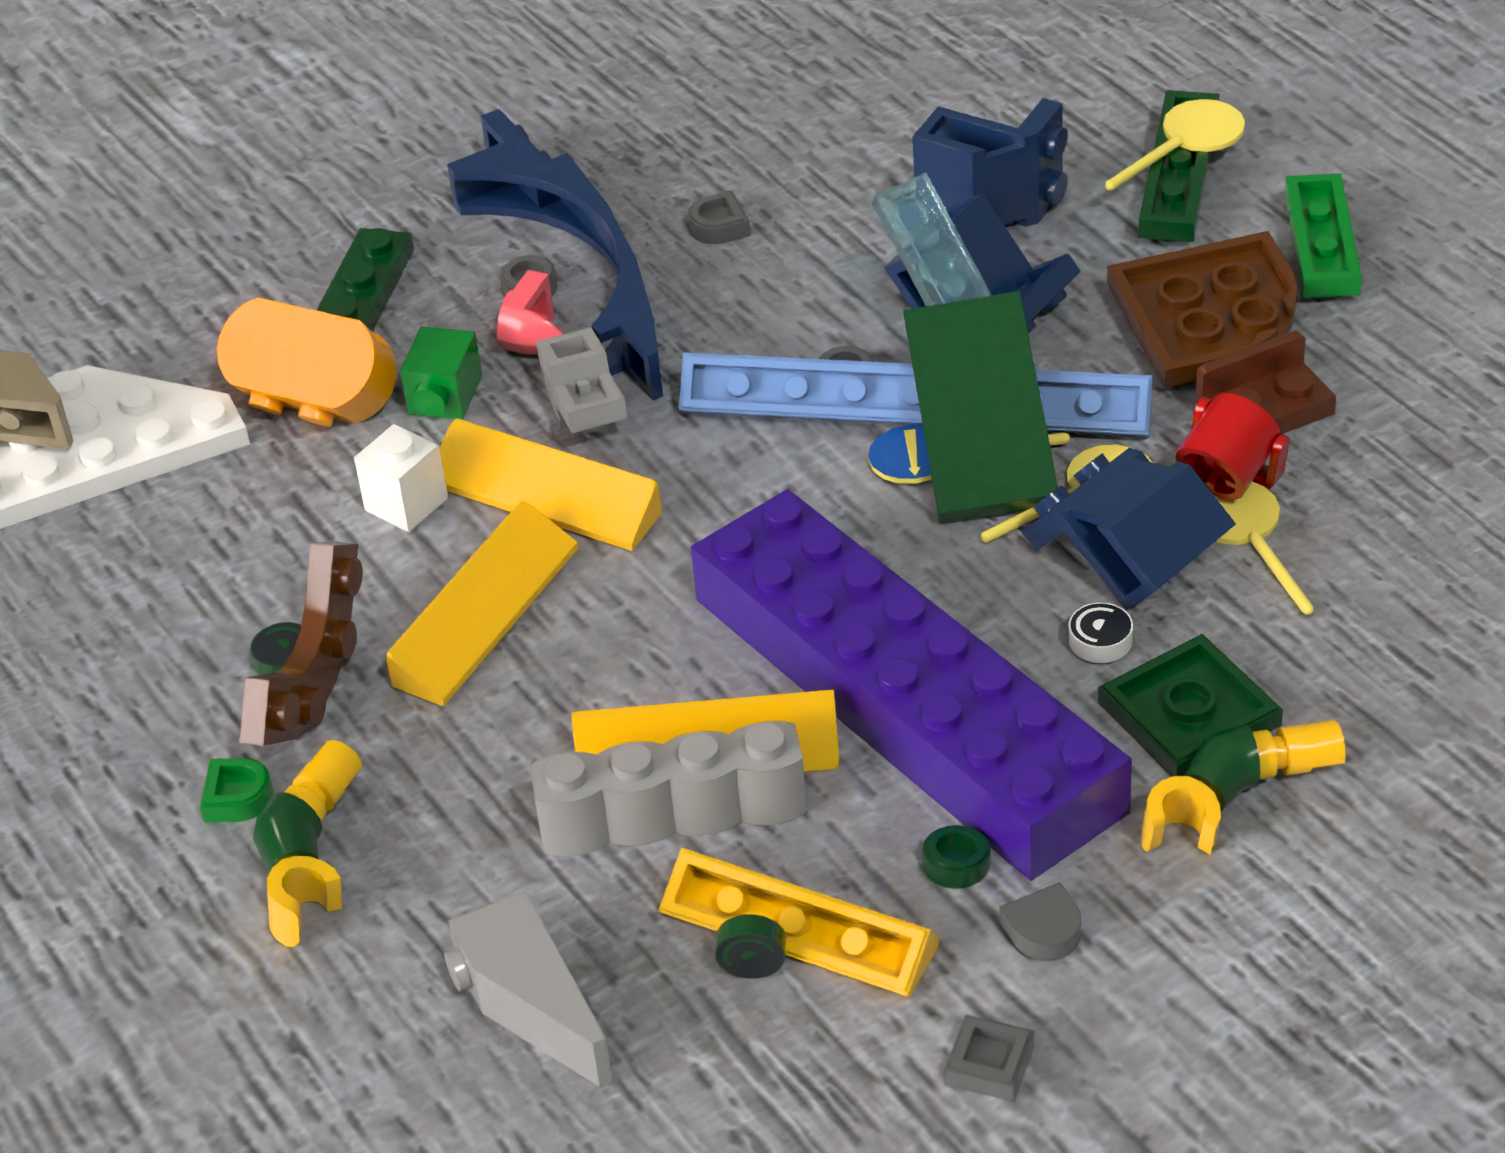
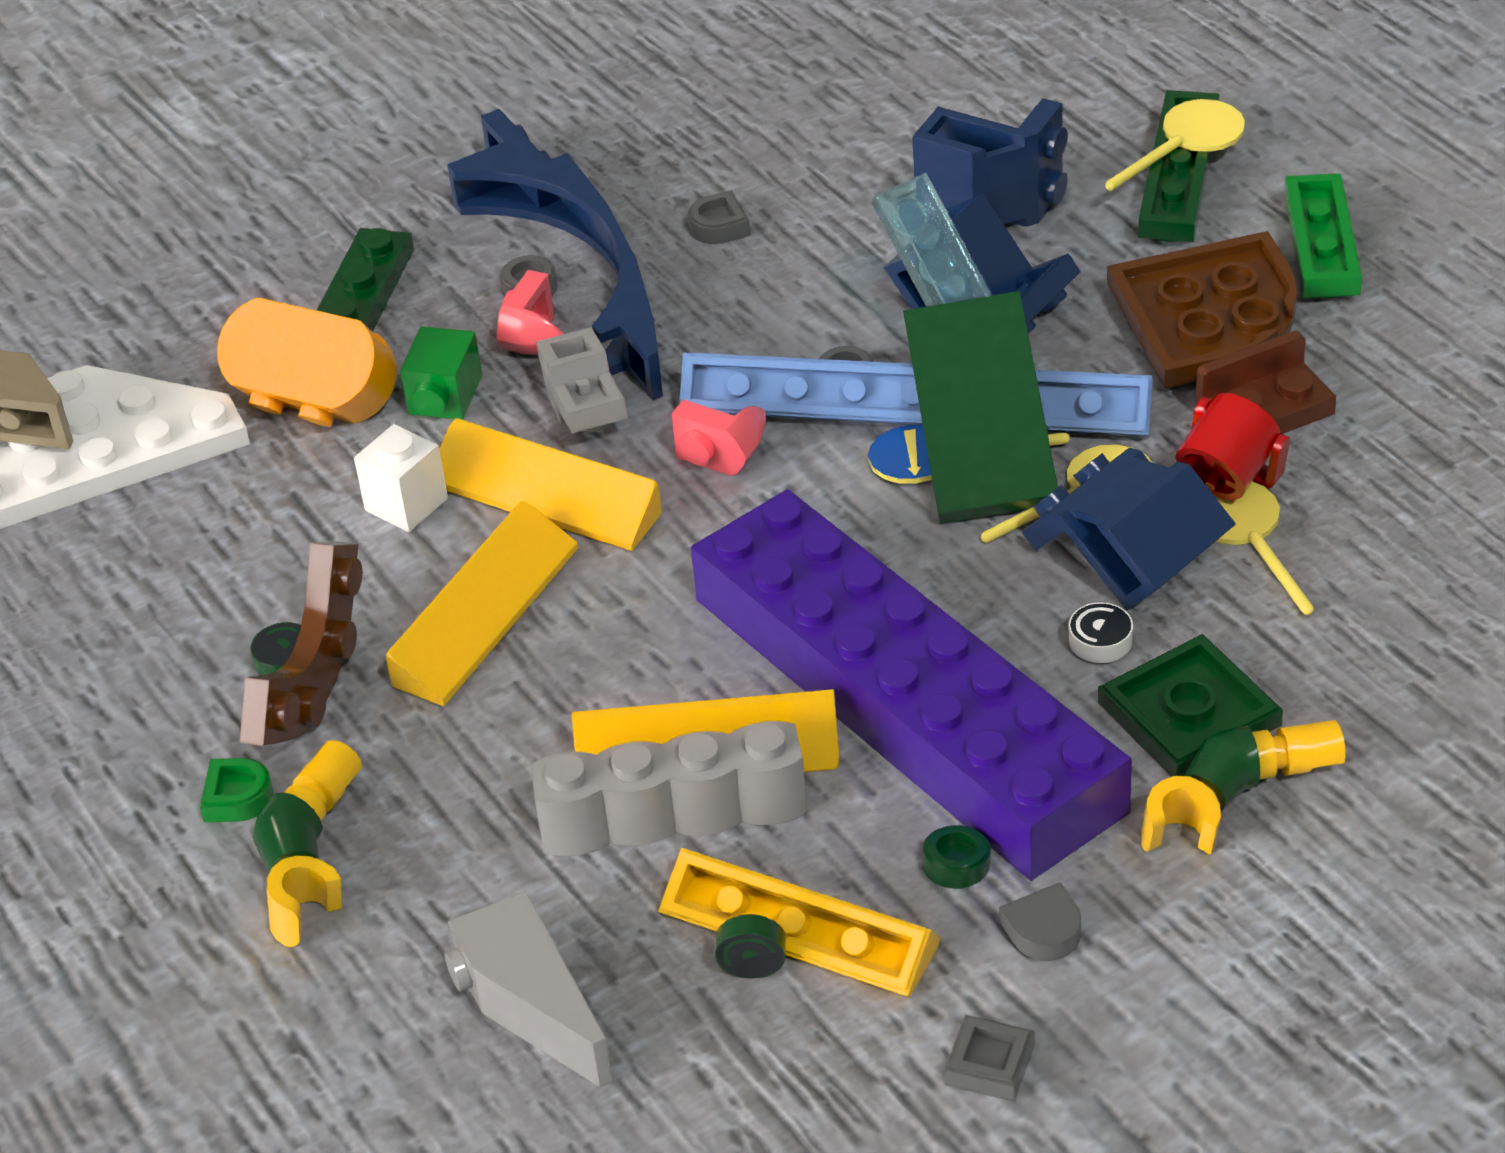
none -> coral plate [671,399,766,476]

